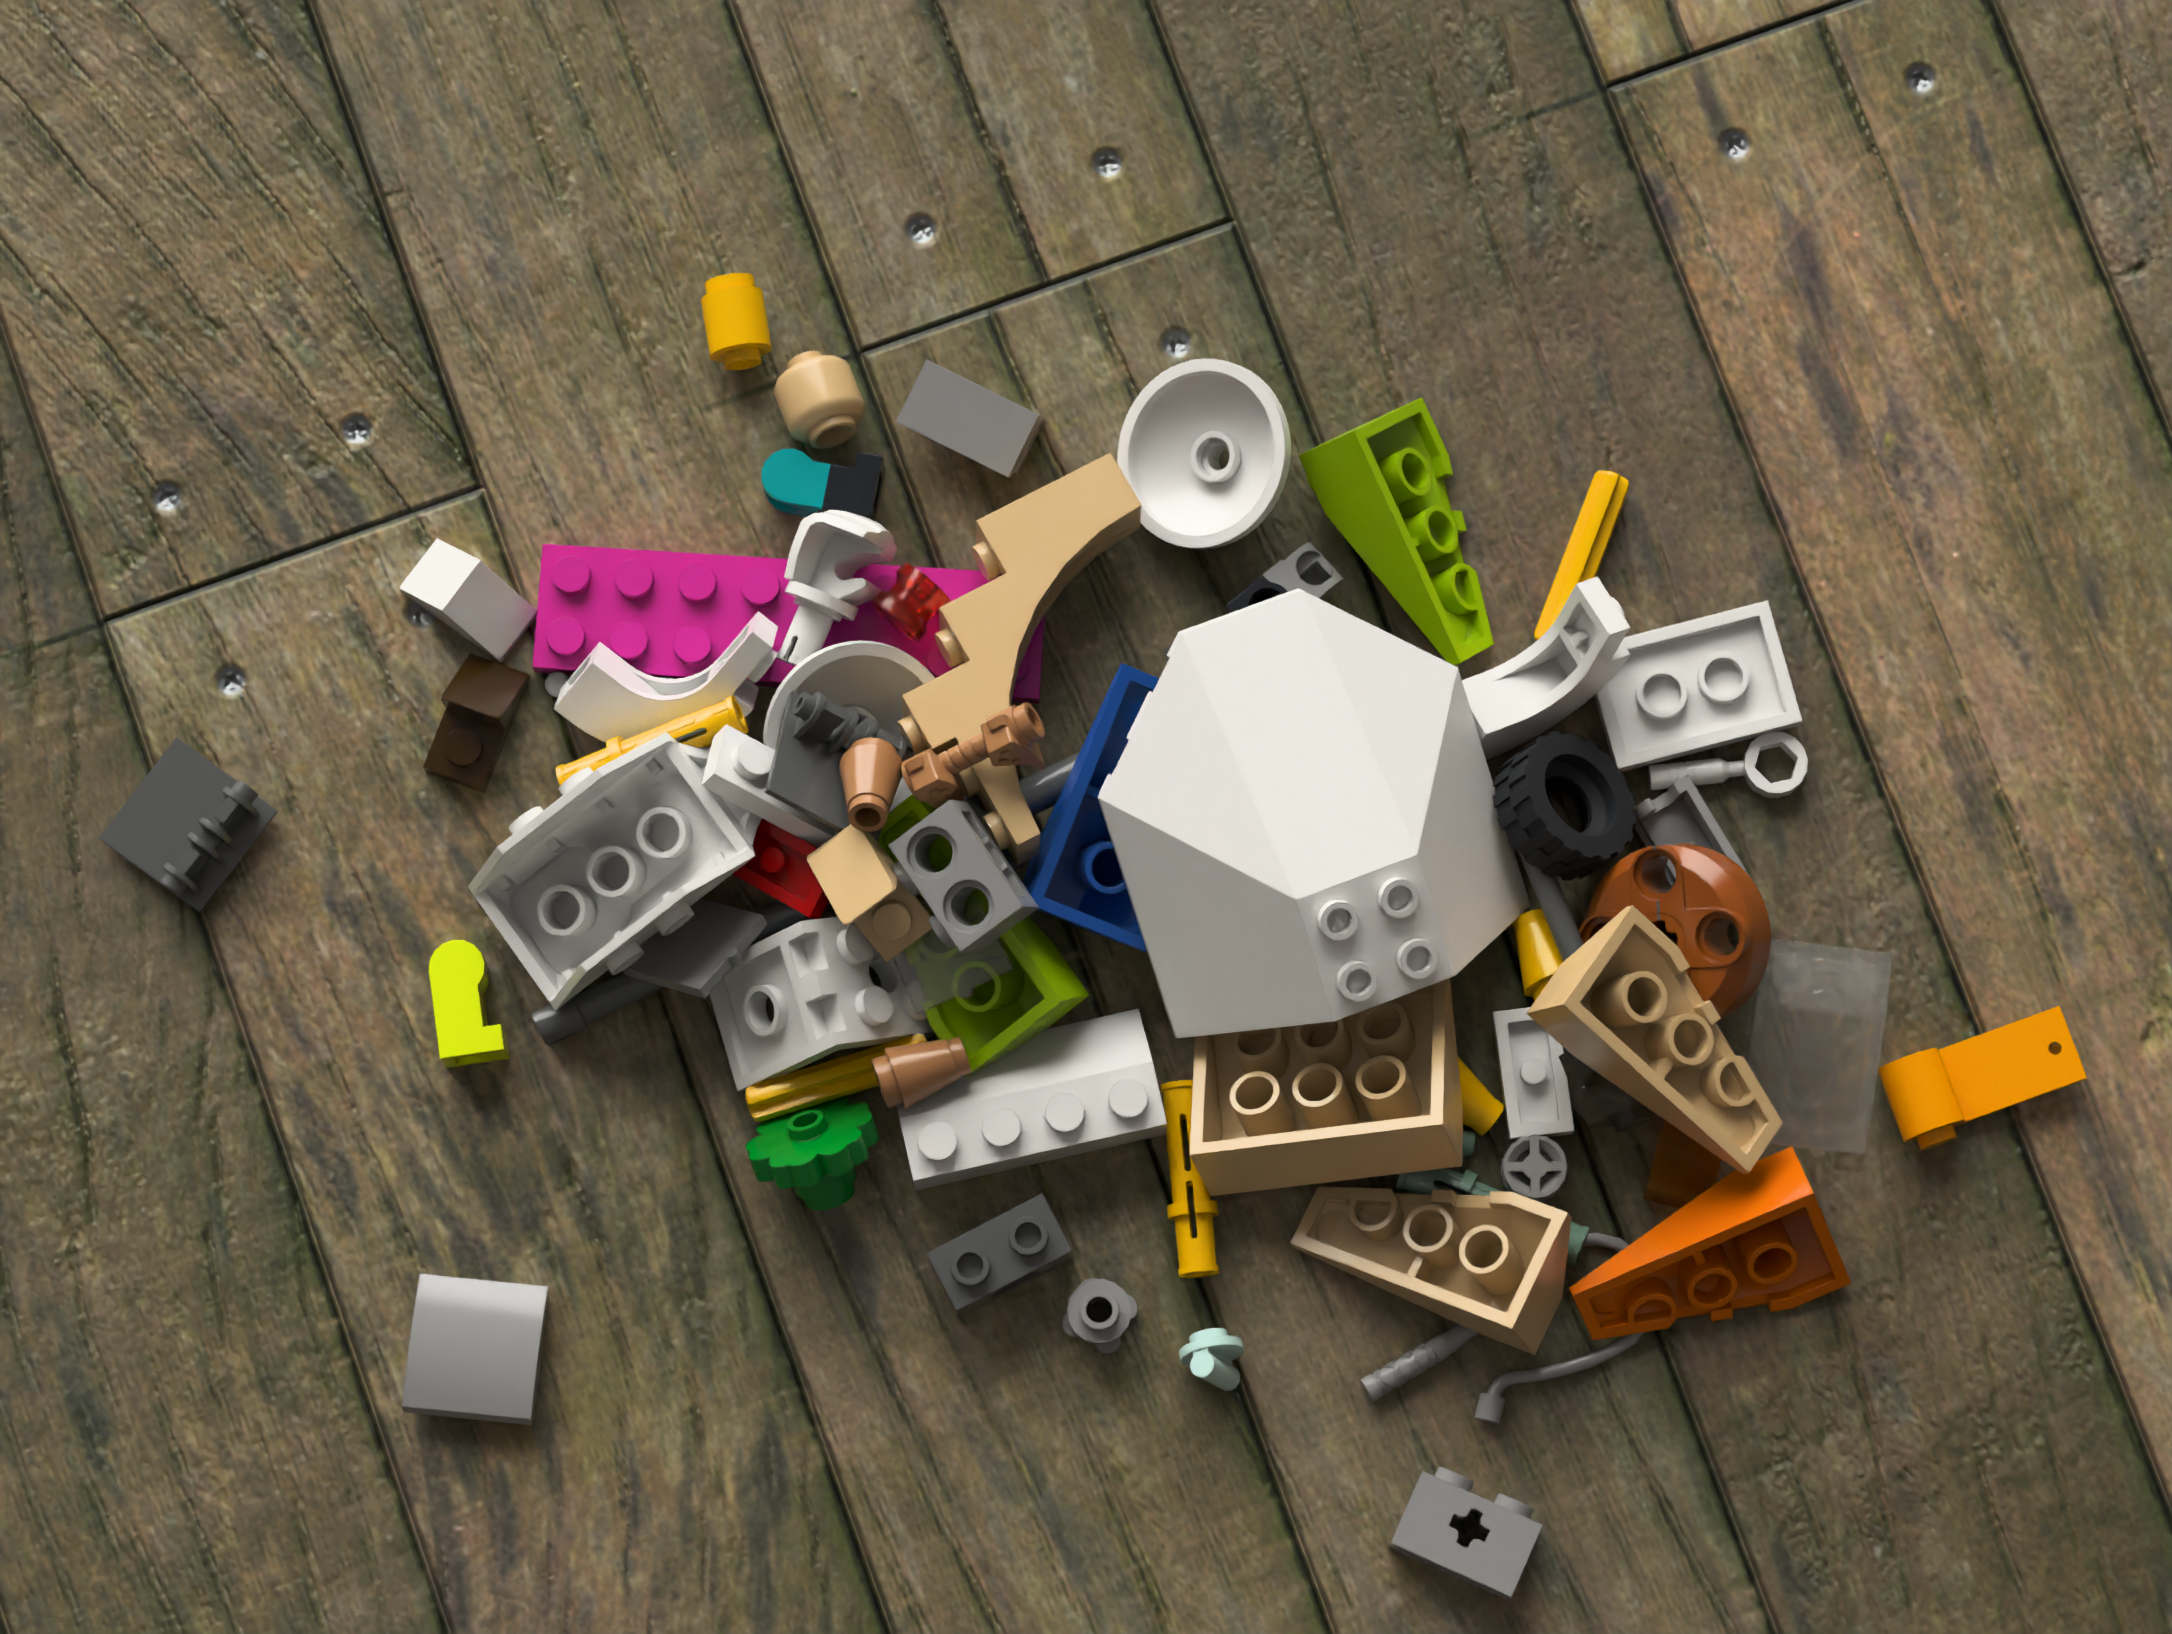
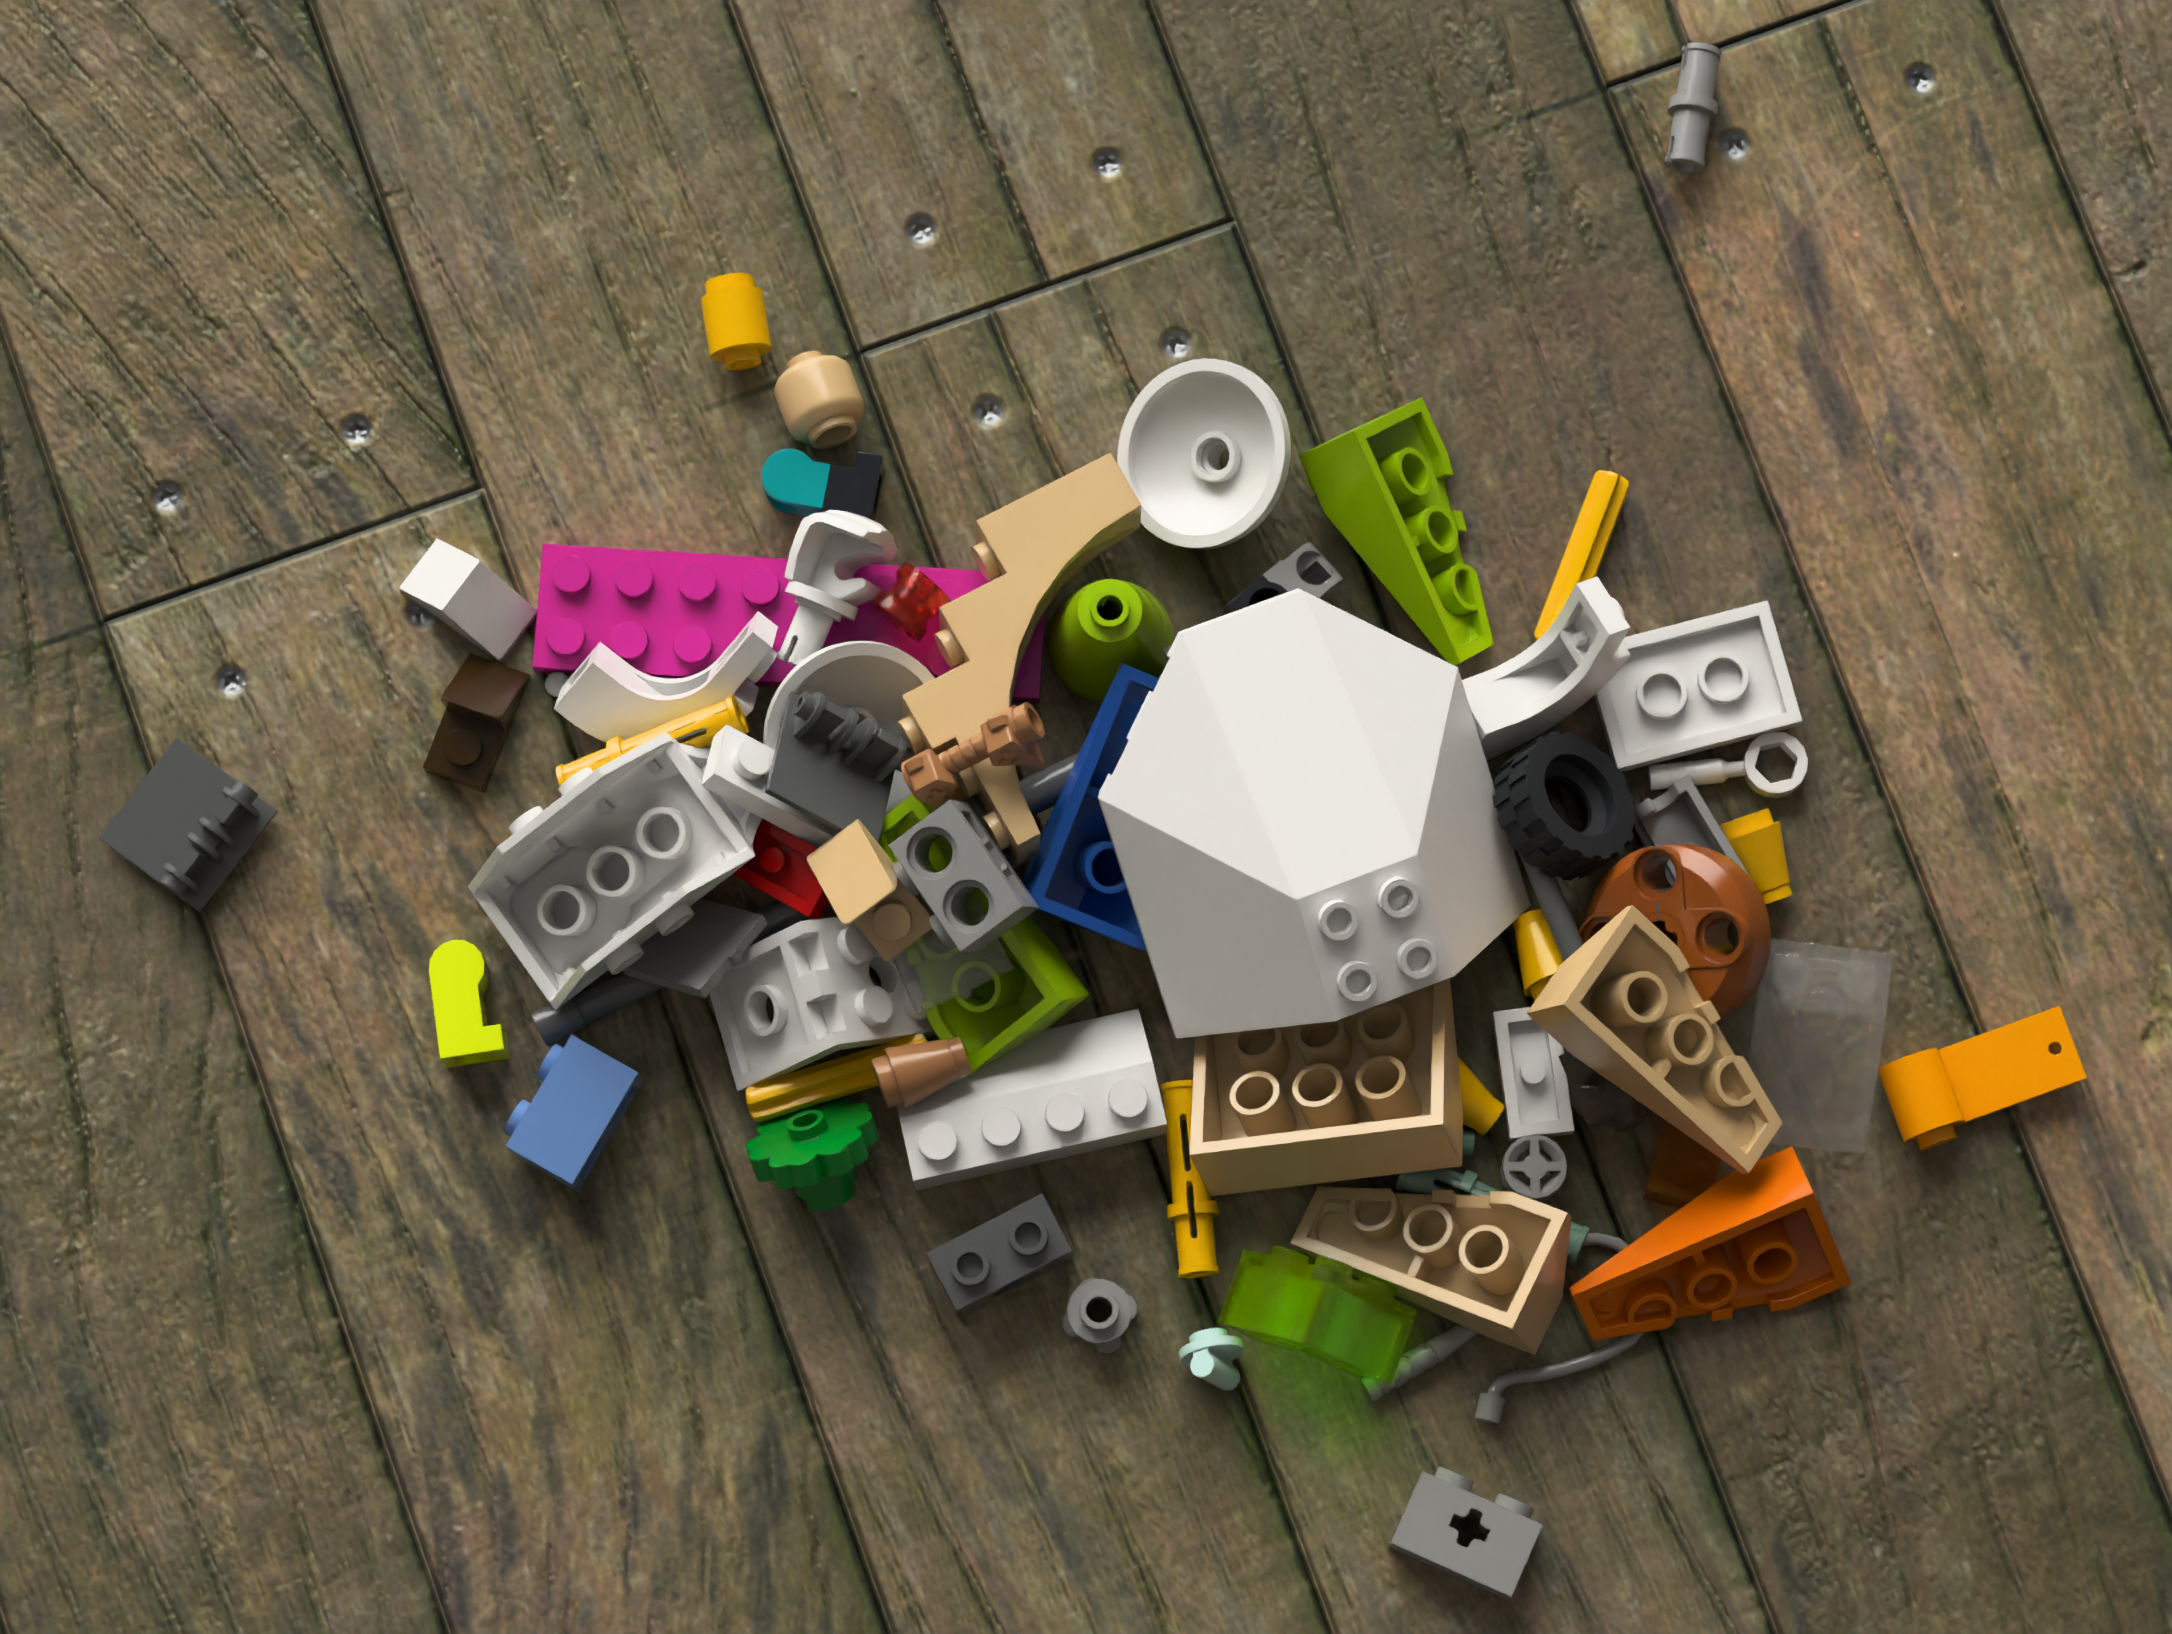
light grey slope [402,1274,549,1425] -> none
medium nougat cone [839,737,902,832] -> none
light grey hinge [896,359,1046,478] -> none
none -> medium blue brick [504,1034,643,1192]
none -> lime cone [1047,579,1174,704]
none -> clear neon green brick [1218,1245,1417,1384]
none -> light grey pin [1664,42,1722,174]
none -> yellow cone [1720,808,1793,905]

